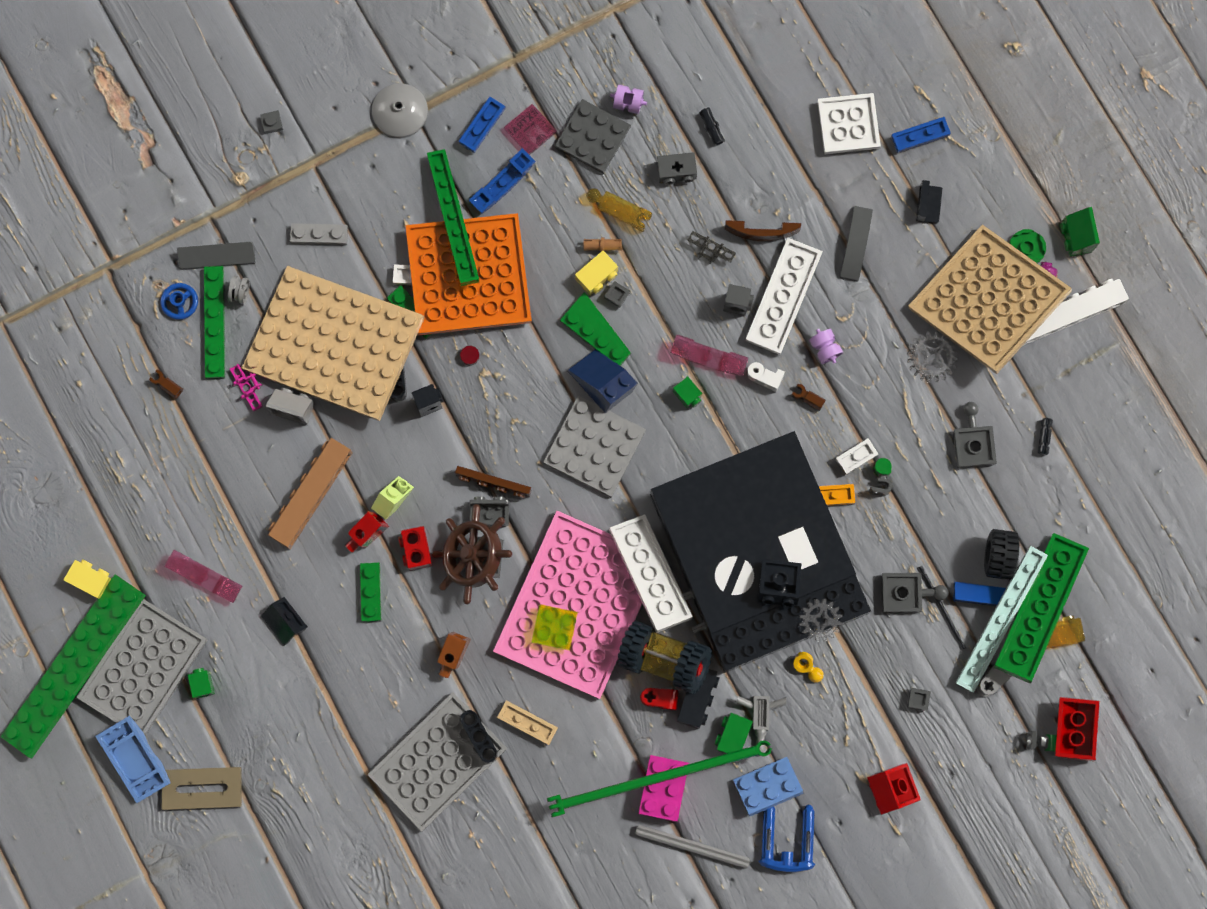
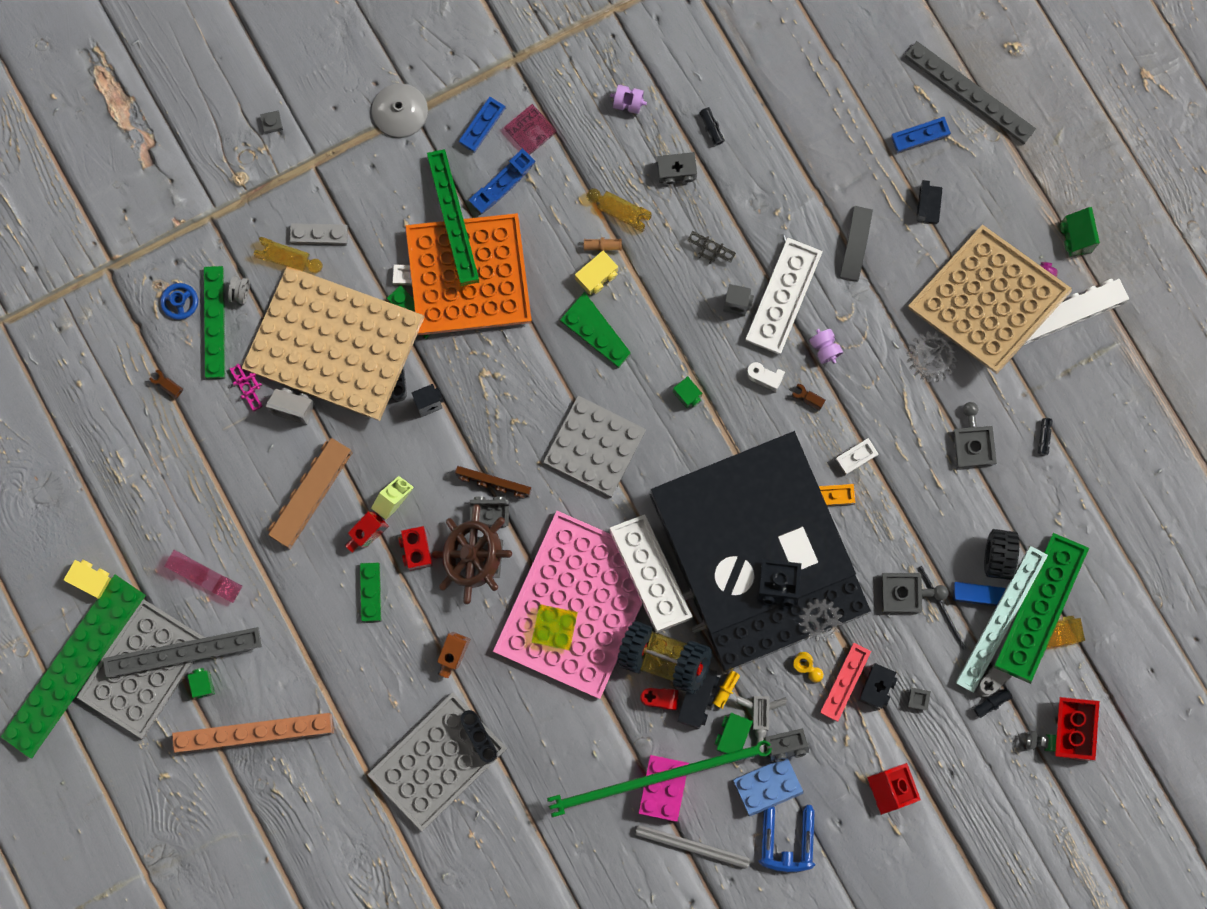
medium blue slope [95,716,171,803] -> none
dark tan piece [162,767,242,810] -> none
dark grey slope [177,242,256,269] -> none
black panel [261,597,308,645] -> none
dark red tile [460,346,480,366] -> none
tan plate [497,700,558,745] -> none
dark grey plate [555,99,631,174] -> none
dark blue slope [567,349,638,413] -> none
dark grey plate [604,281,630,308] -> none
clear pink slope [670,334,748,376] -> none
reddish brown slope [725,220,801,241] -> none
white plate [817,93,881,154] -> none
leg [869,458,893,496] -> none
green tile [1009,229,1046,264] -> none
none -> dark grey plate [103,627,262,678]
none -> nougat brick [172,713,334,754]
none -> clear yellow plate [254,237,323,273]
none -> yellow axle [712,670,740,709]
none -> dark grey bracket [765,728,809,762]
none -> coral plate [820,643,871,722]
none -> black brick [858,663,898,710]
none -> dark grey plate [905,41,1036,145]
none -> black pin [973,687,1013,718]

